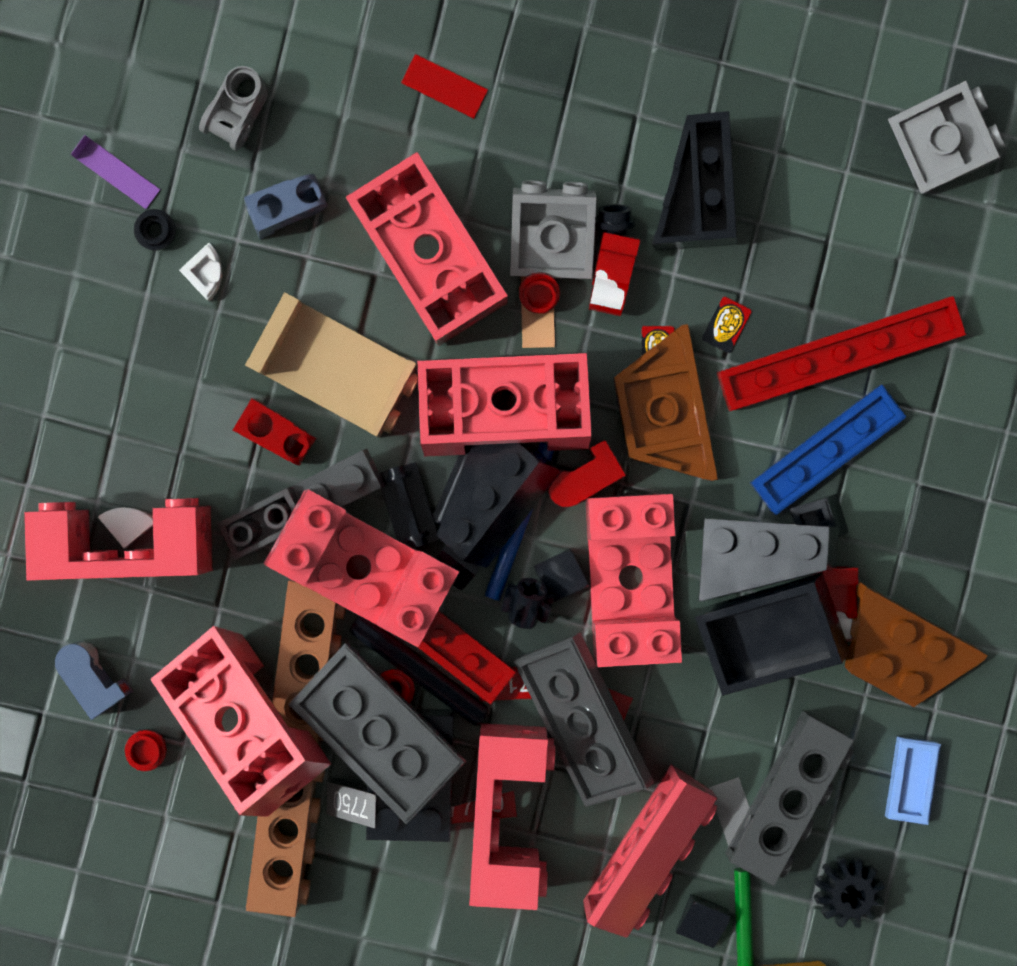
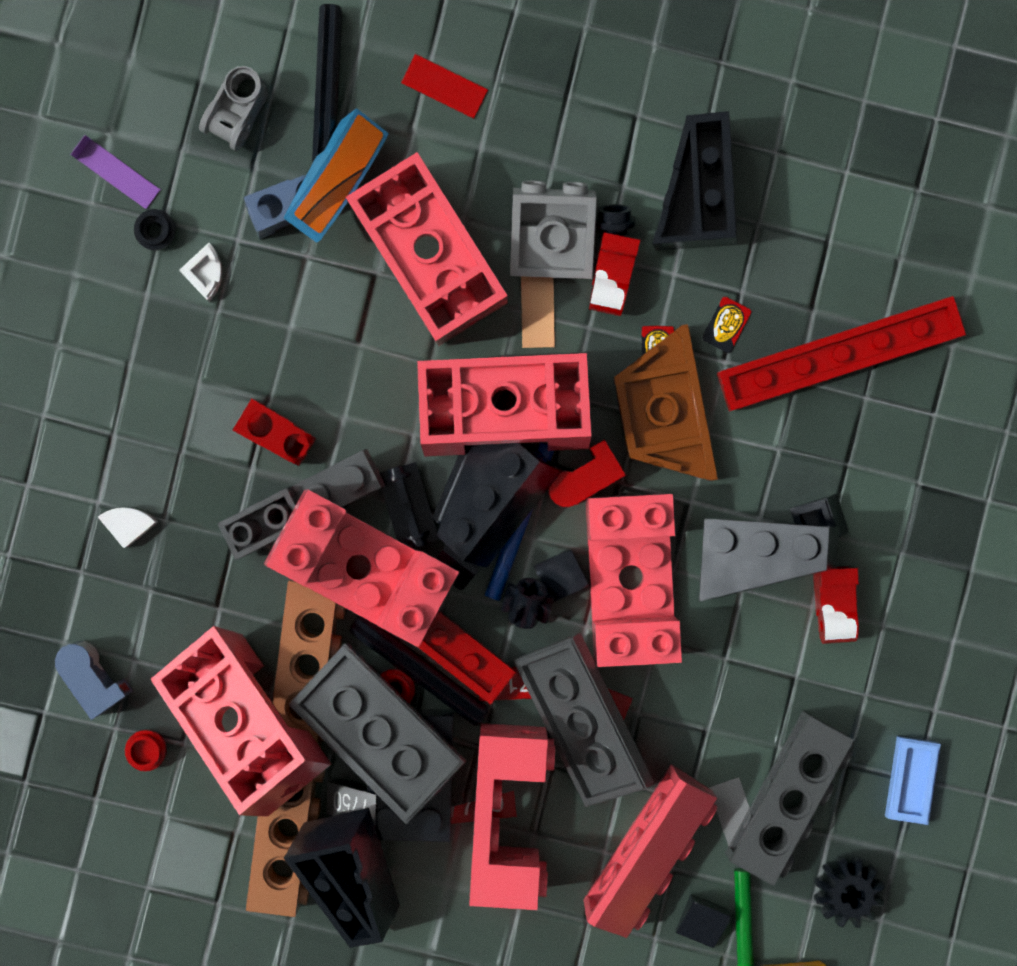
coral plate [24,498,213,580] -> none
tan panel [245,292,418,438] -> none
red plate [519,272,560,314] -> none
black piece [695,572,850,696] -> none
blue tile [749,385,906,515] -> none
dark orange wing [845,582,988,707] -> none
light grey plate [888,81,1006,194] -> none
none -> slope [283,108,389,243]
none -> black wedge [284,808,400,948]
none -> black axle [312,4,342,162]

